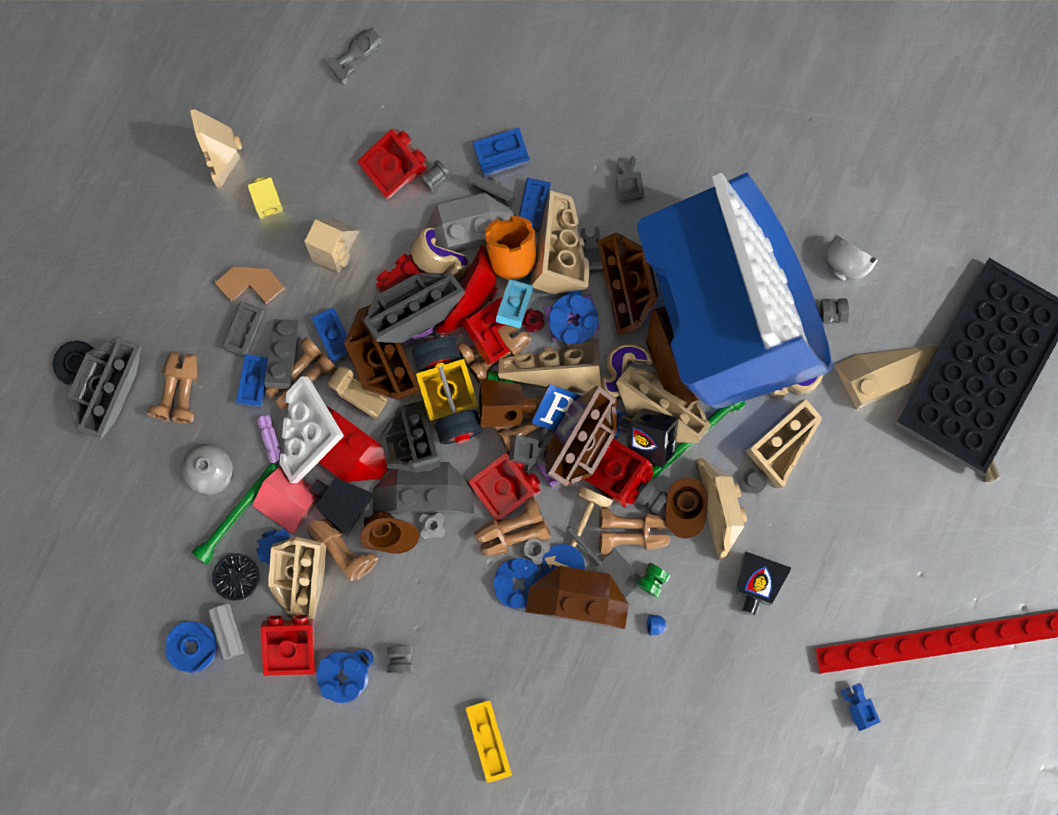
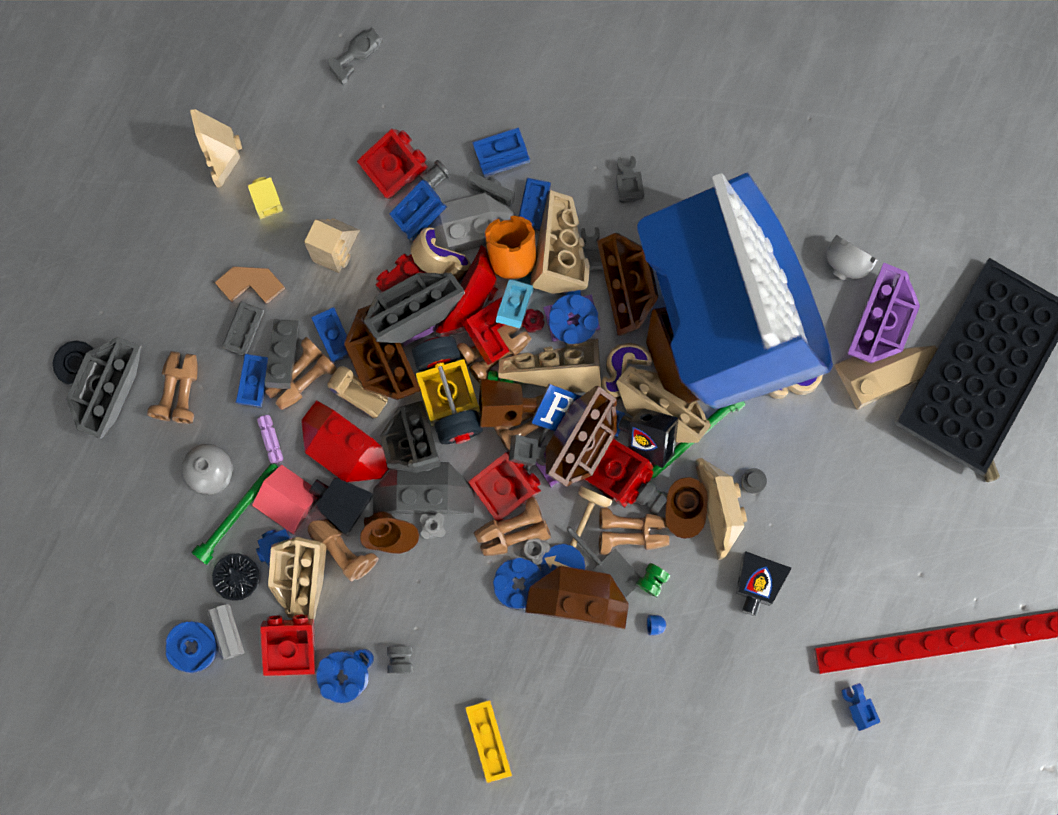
white plate [279,376,344,483] -> none
tan wedge [744,399,822,488] -> none
dark grey wheel [820,298,849,324] -> none
none -> blue plate [389,180,447,241]
none -> medium lavender wedge [848,263,920,363]

